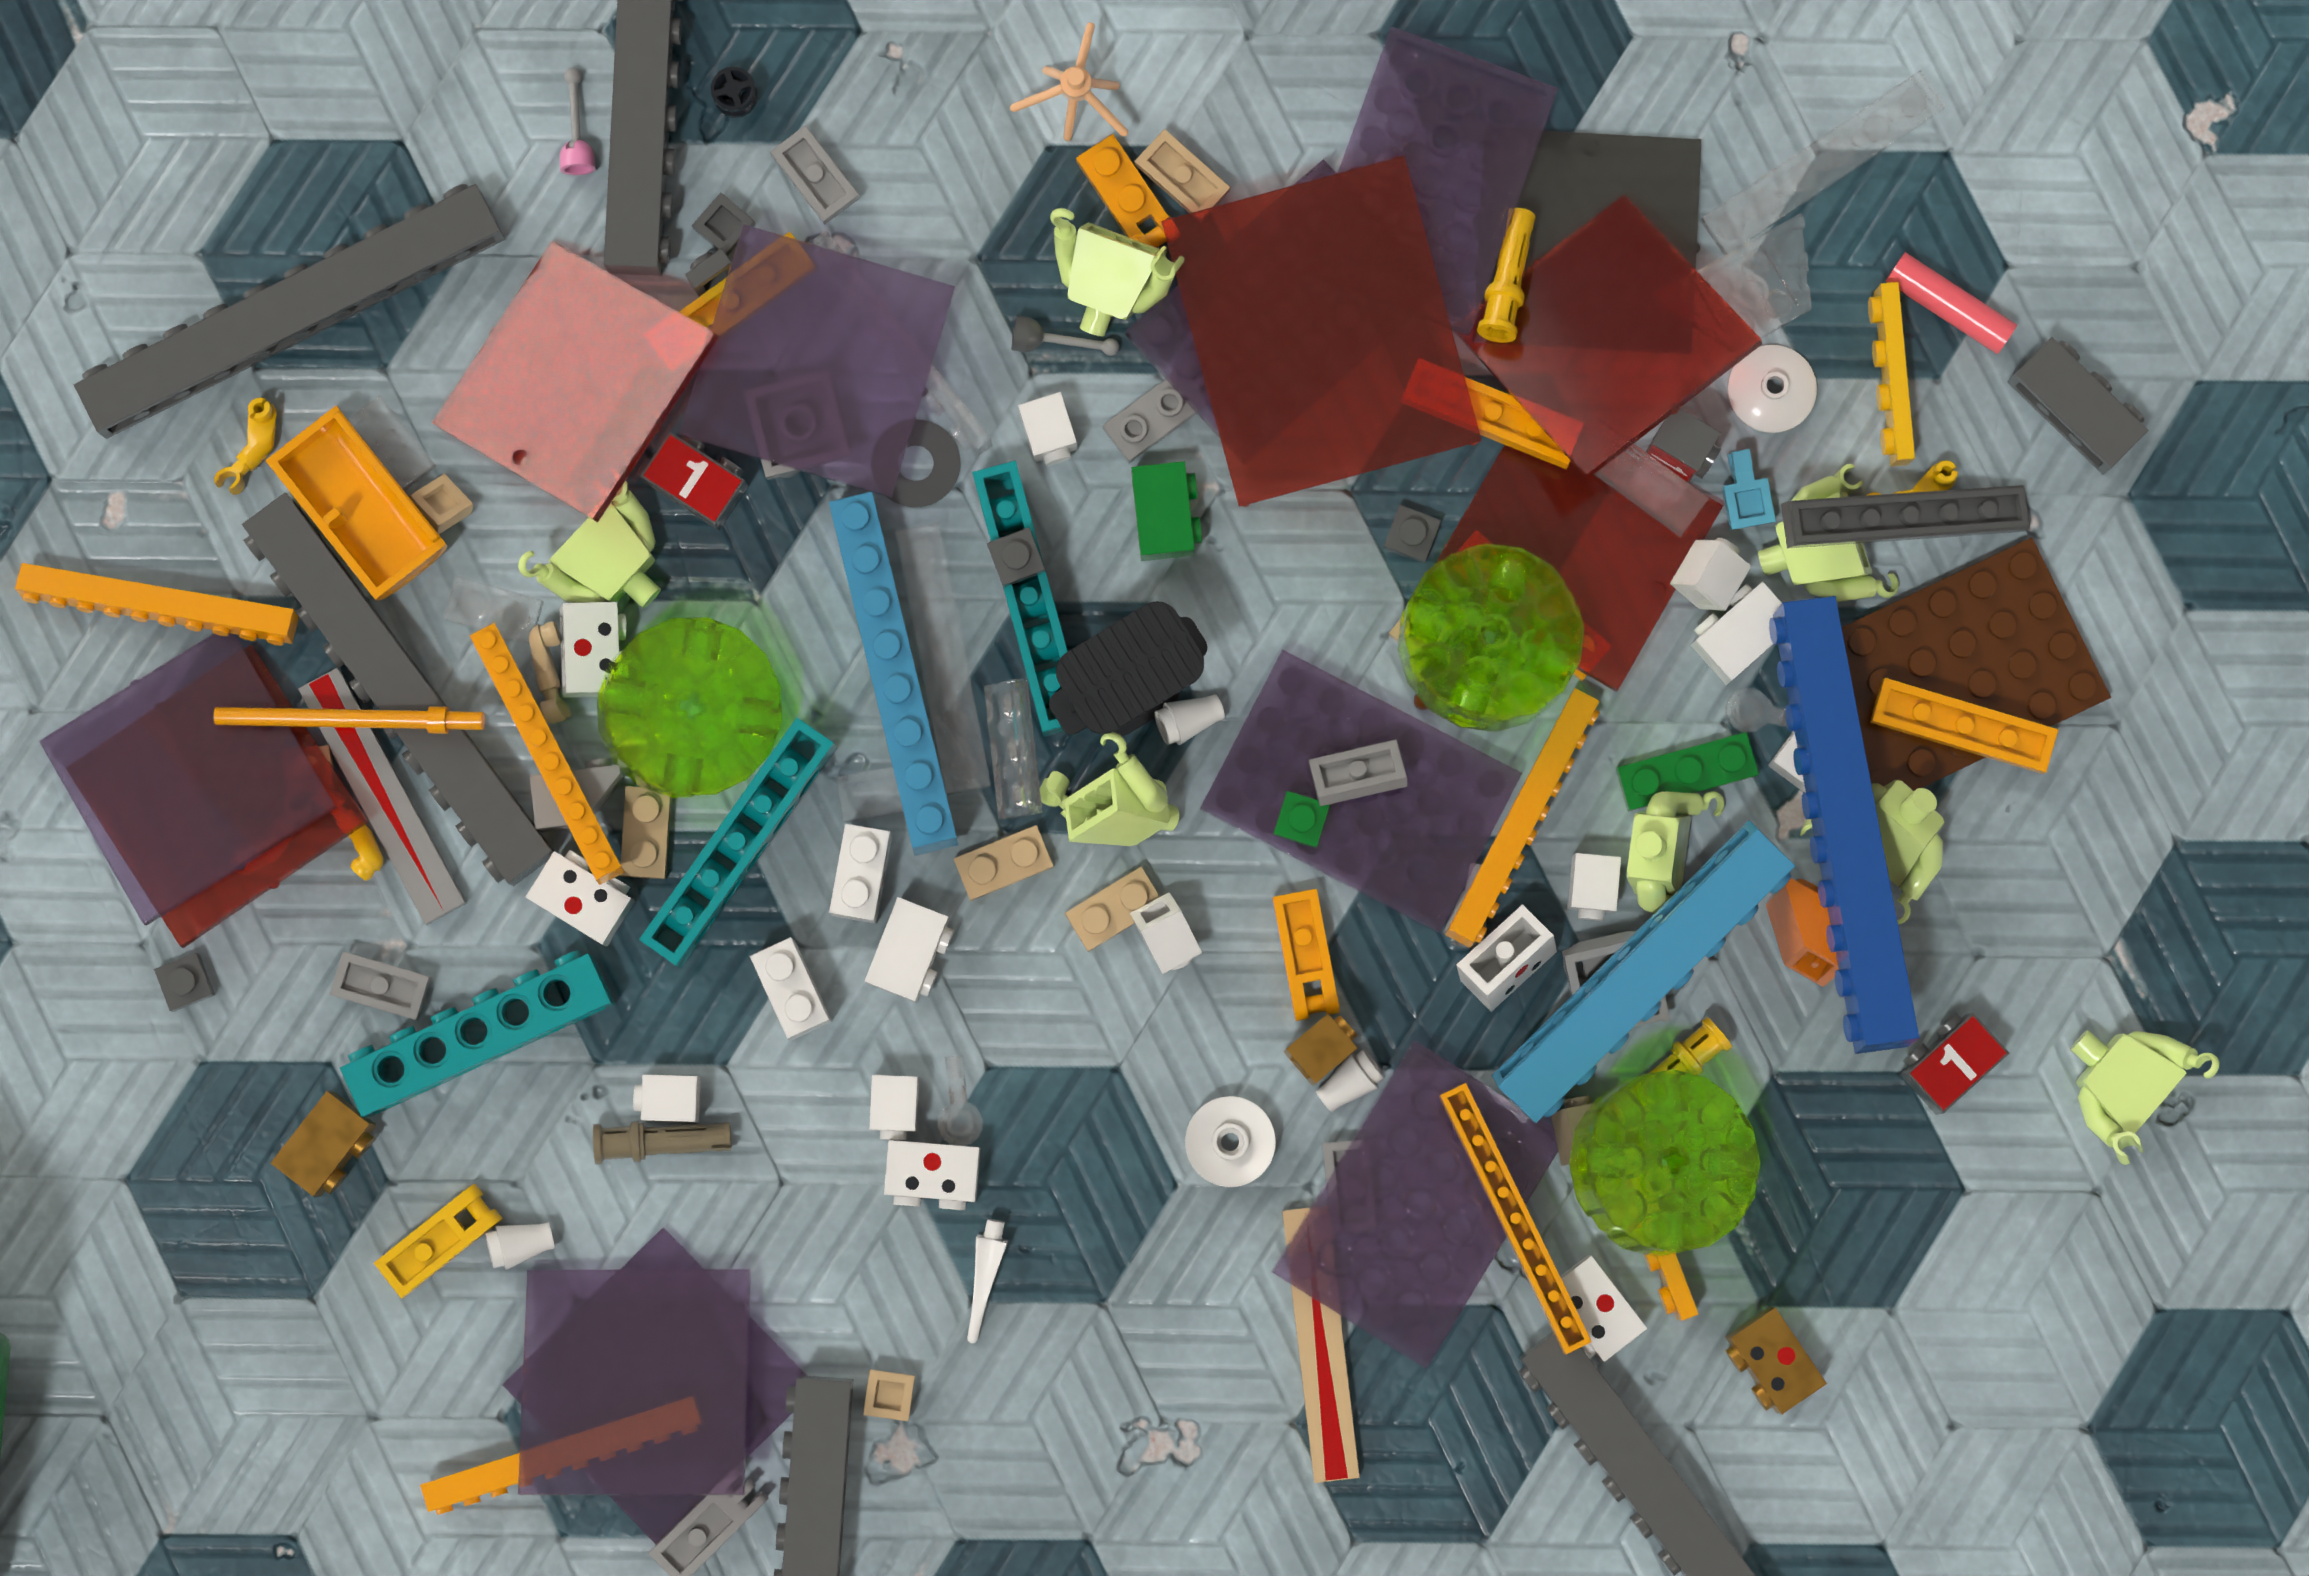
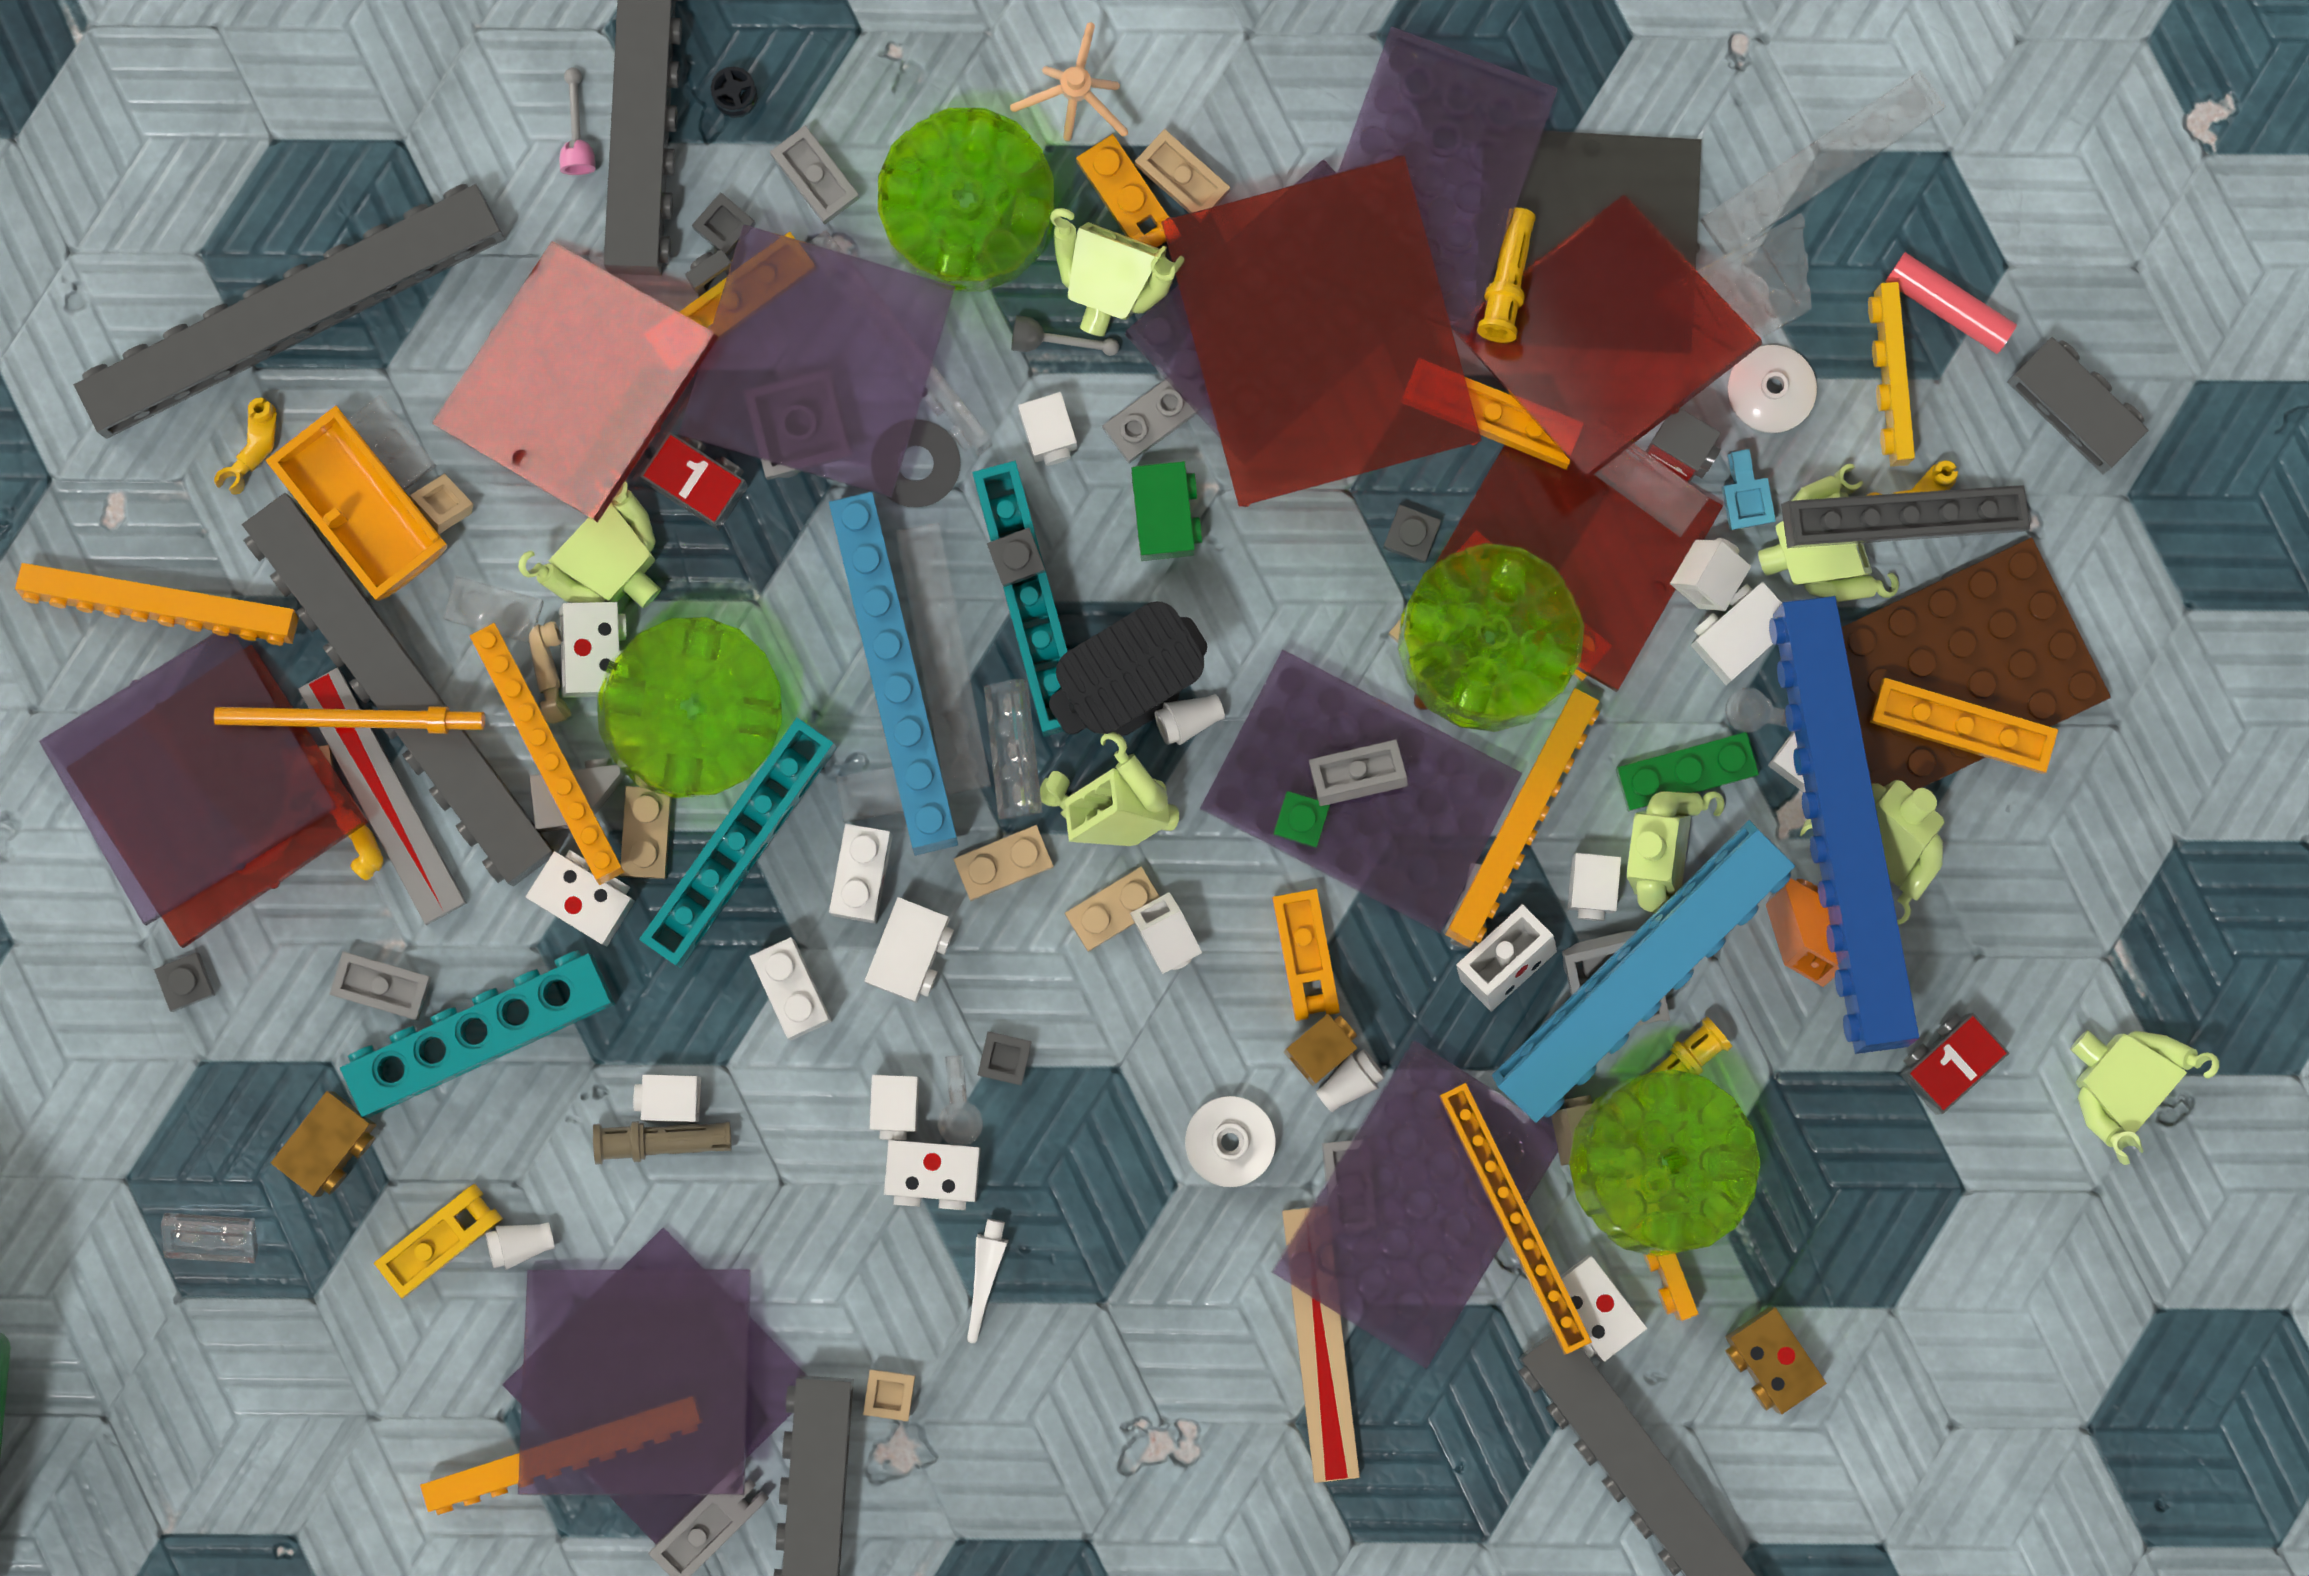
none -> clear plate [161,1213,258,1264]
none -> clear neon green brick [878,108,1055,292]
none -> dark grey plate [977,1031,1032,1086]

